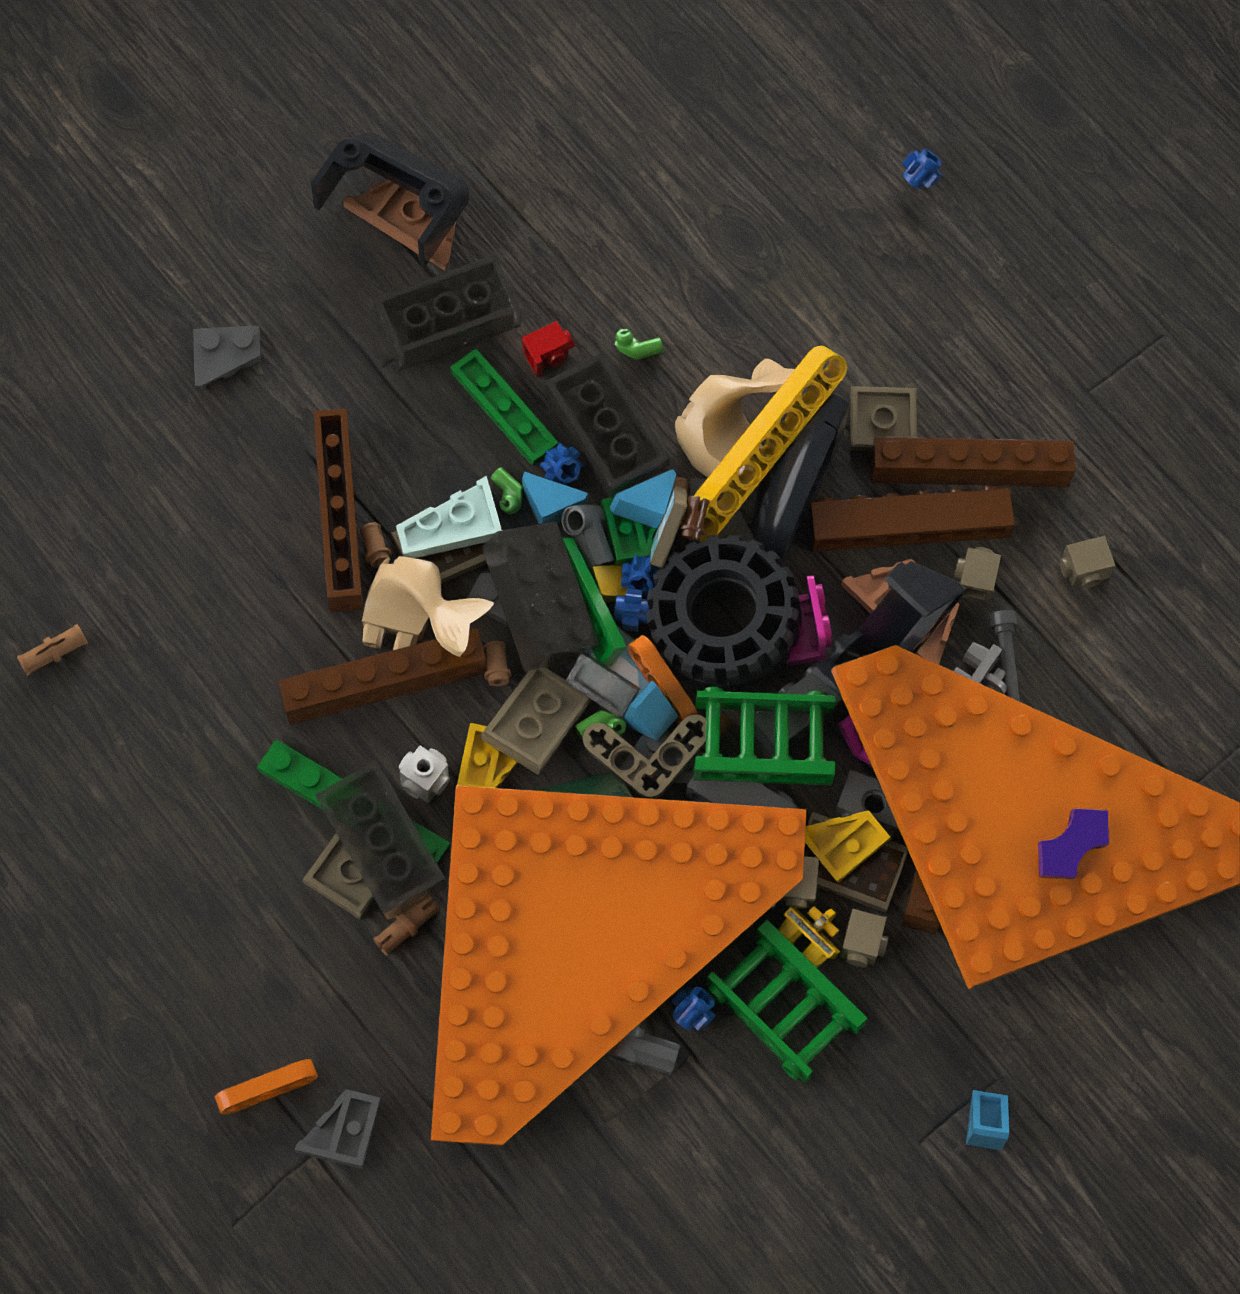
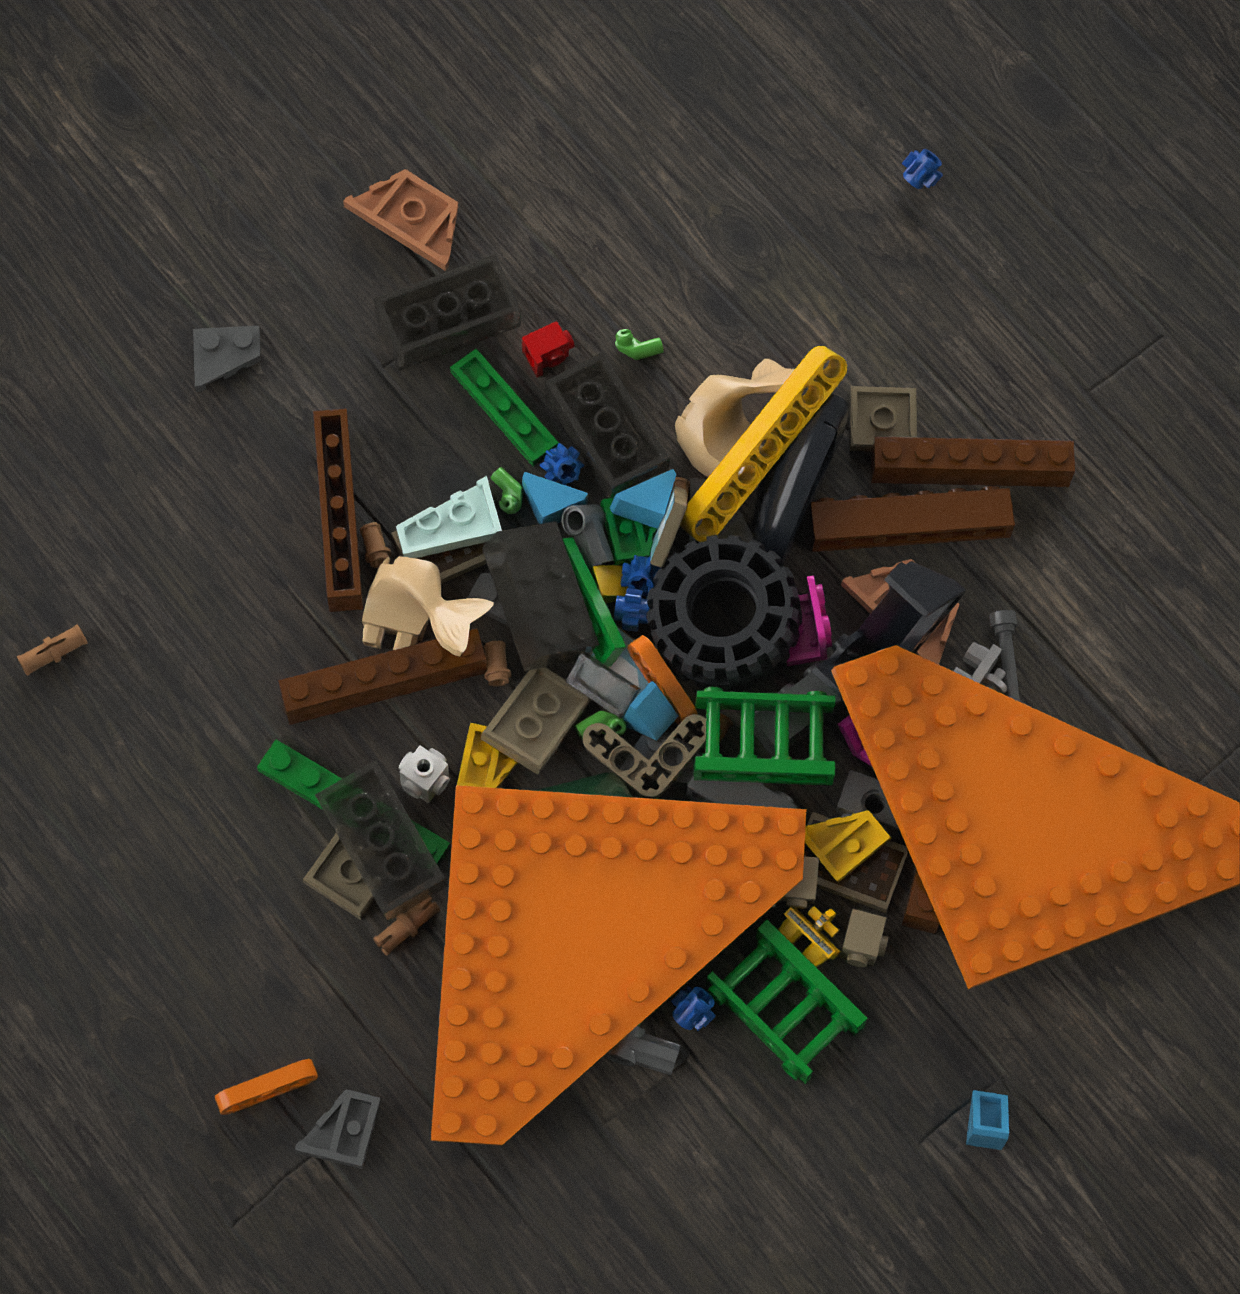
black windscreen [311,133,469,267] -> none
reddish brown pin [679,496,710,540] -> none
dark tan brick [954,547,1001,604] -> none
dark purple tile [1038,808,1109,879] -> none
dark tan brick [1060,536,1115,588] -> none

